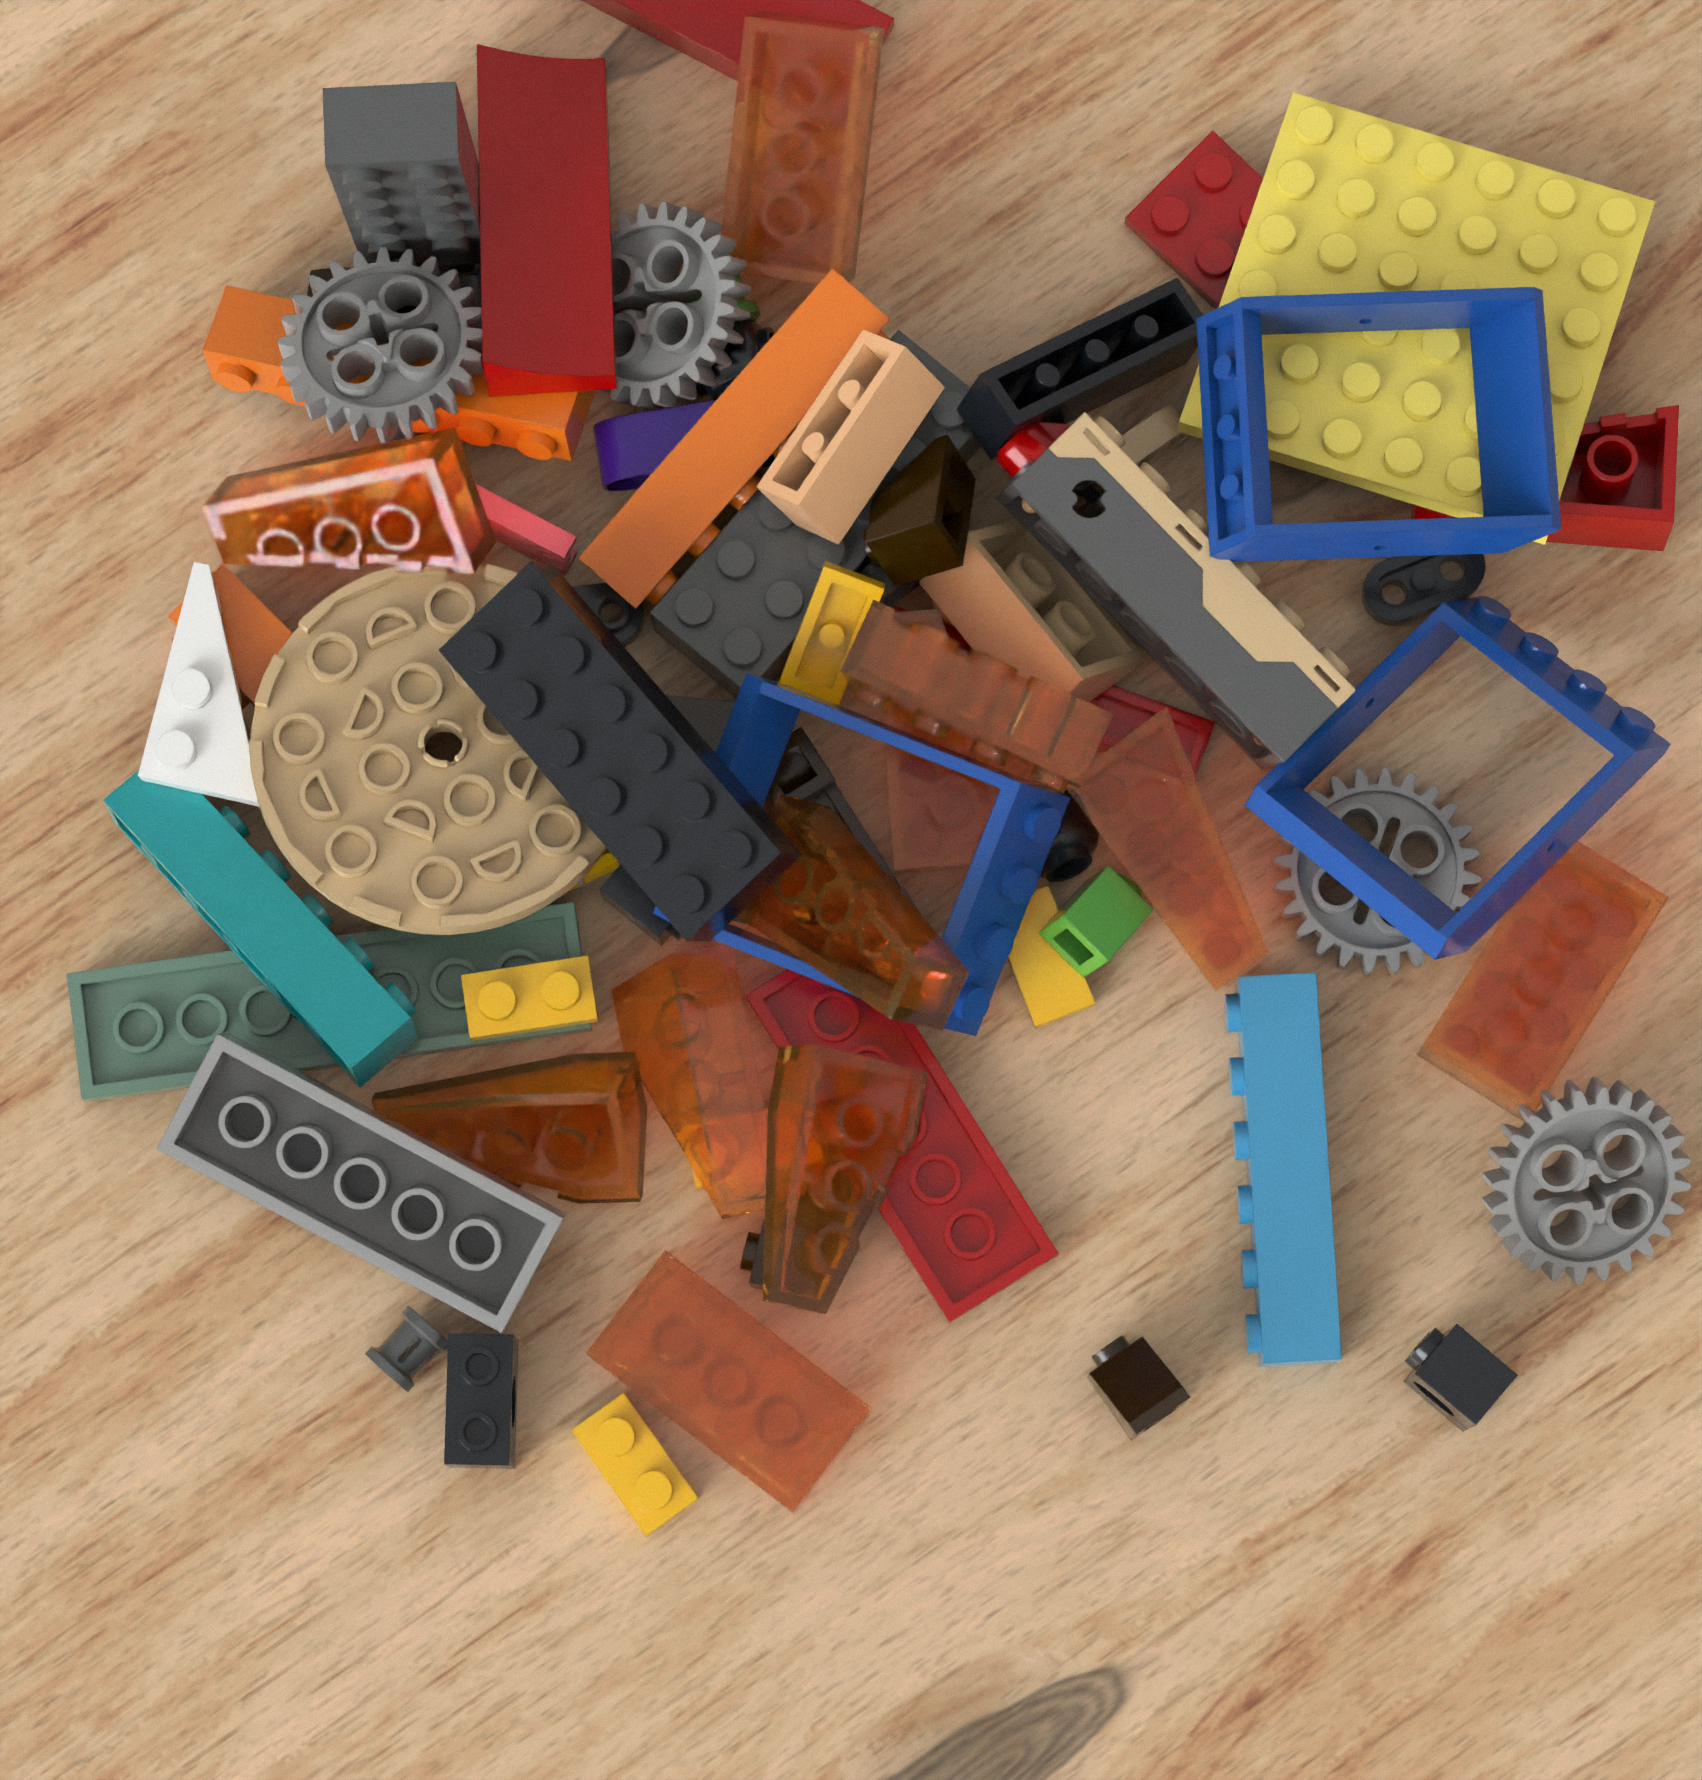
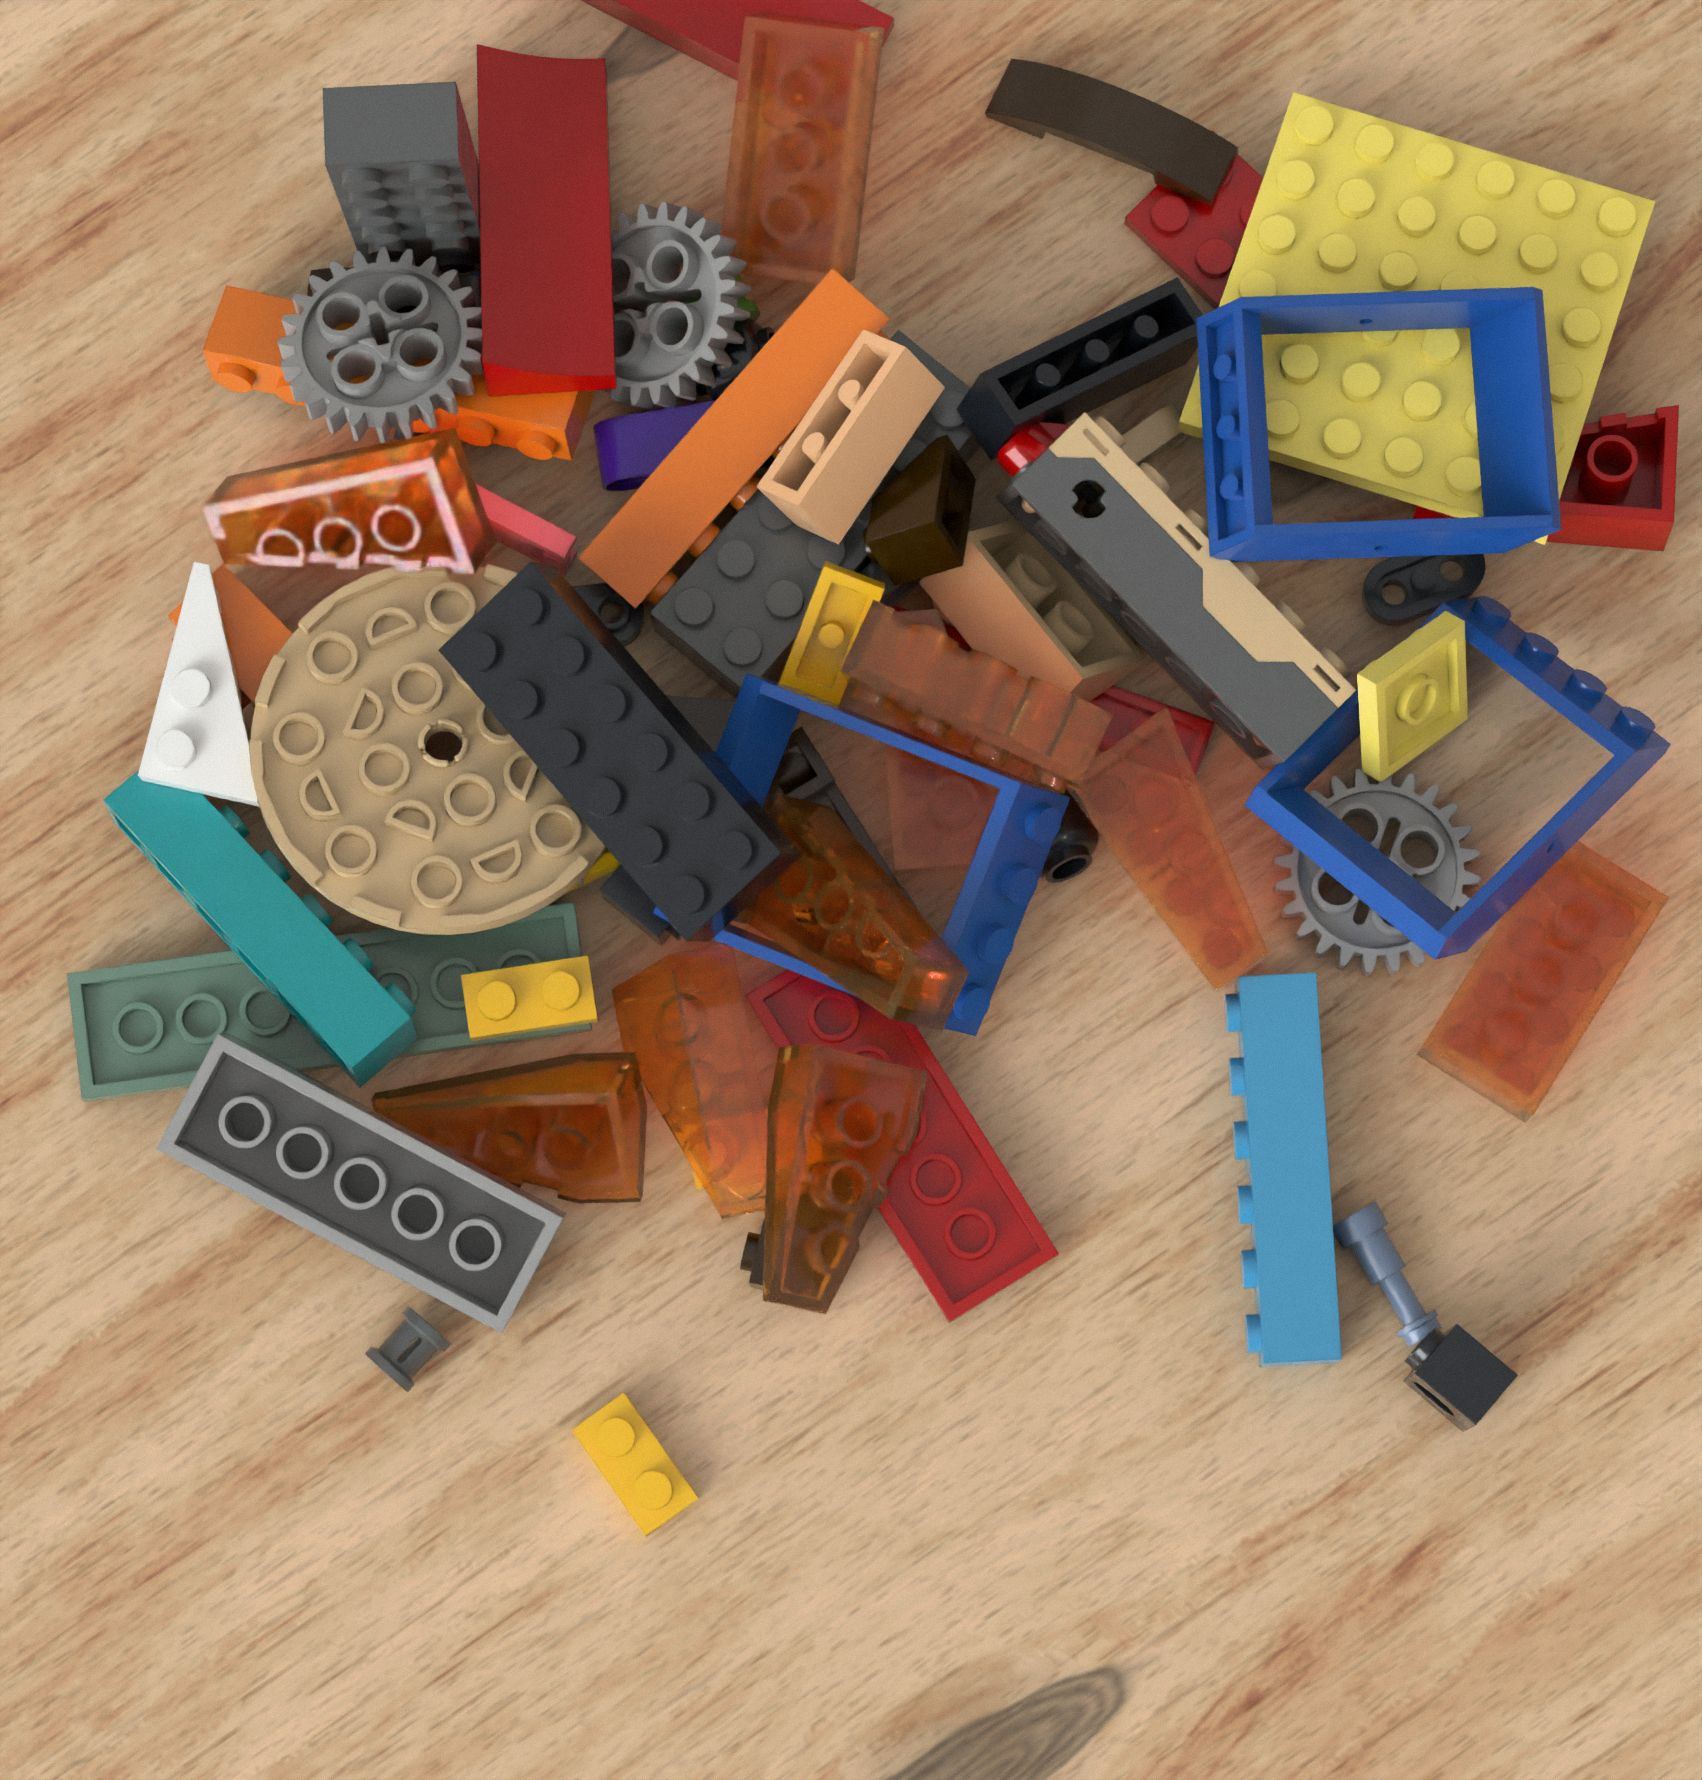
black brick [444,1333,519,1469] -> none
clear orange brick [586,1250,872,1515] -> none
yellow tile [1007,886,1095,1029] -> none
bright green brick [1039,865,1154,978] -> none
dark brown slope [1087,1335,1190,1441] -> none
light grey gear [1482,1077,1691,1284] -> none
none -> dark brown slope [985,59,1238,206]
none -> sand blue piece [1333,1201,1442,1347]
none -> light yellow plate [1357,611,1468,782]

